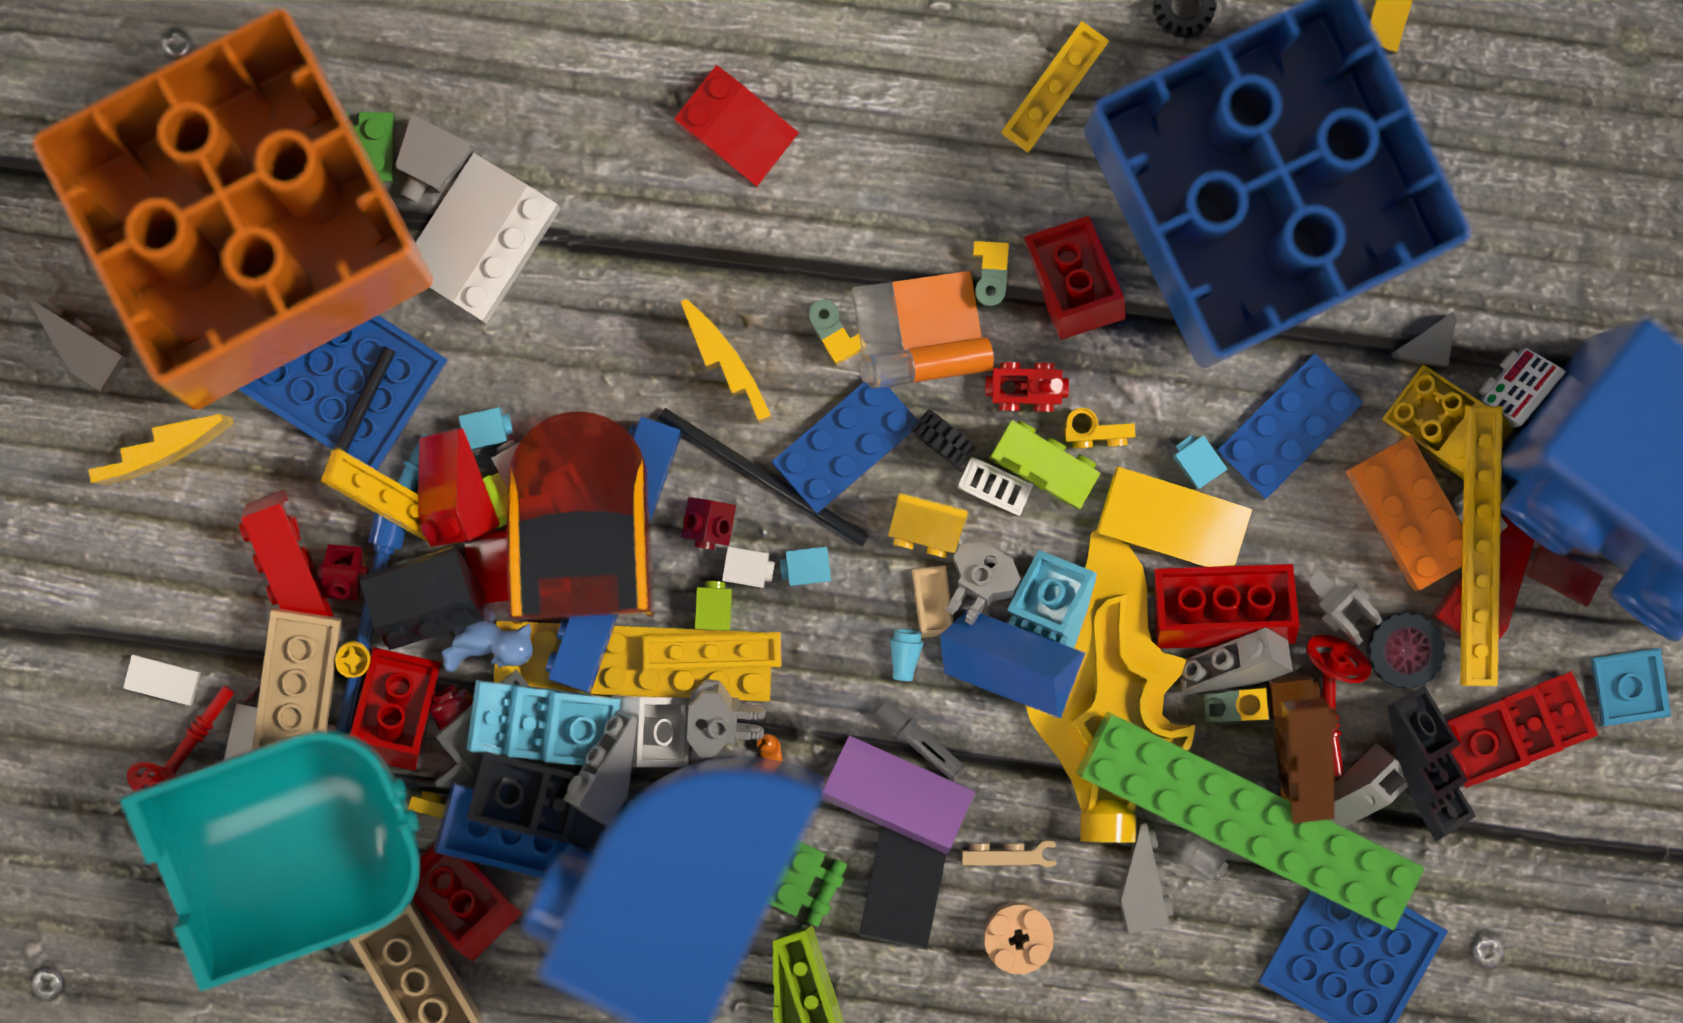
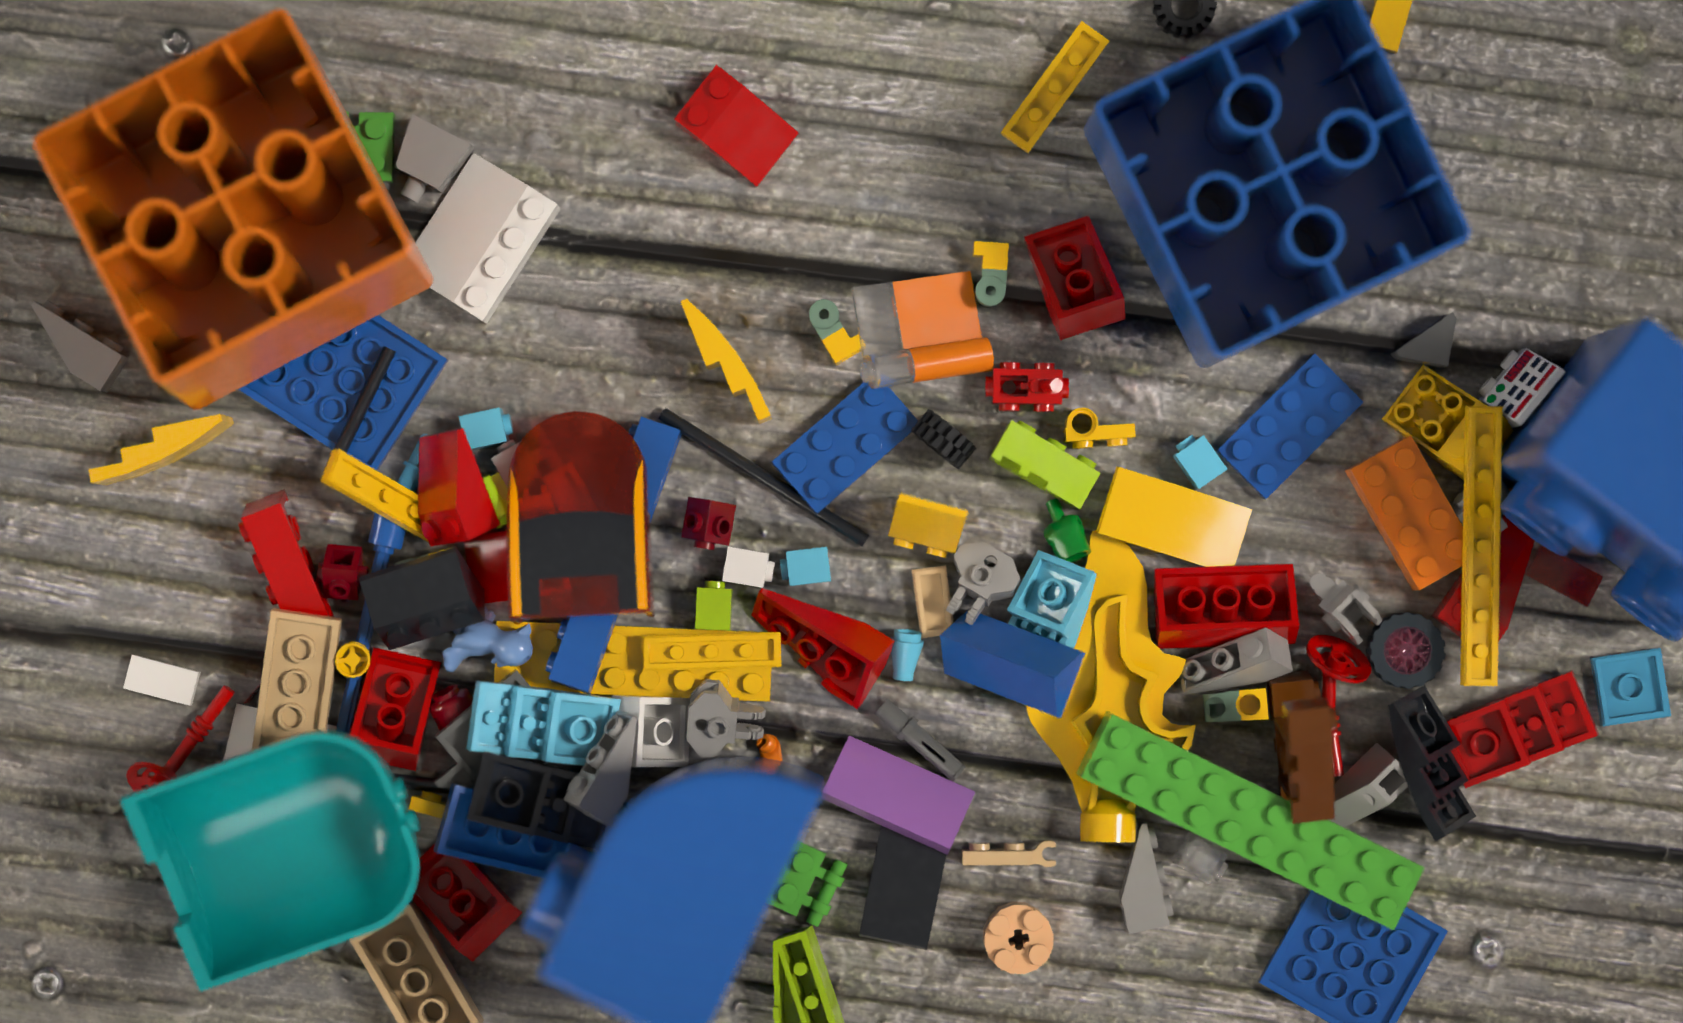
white slope [957,456,1033,516] -> none
none -> red wedge [751,588,895,709]
none -> green piece [1043,498,1091,563]

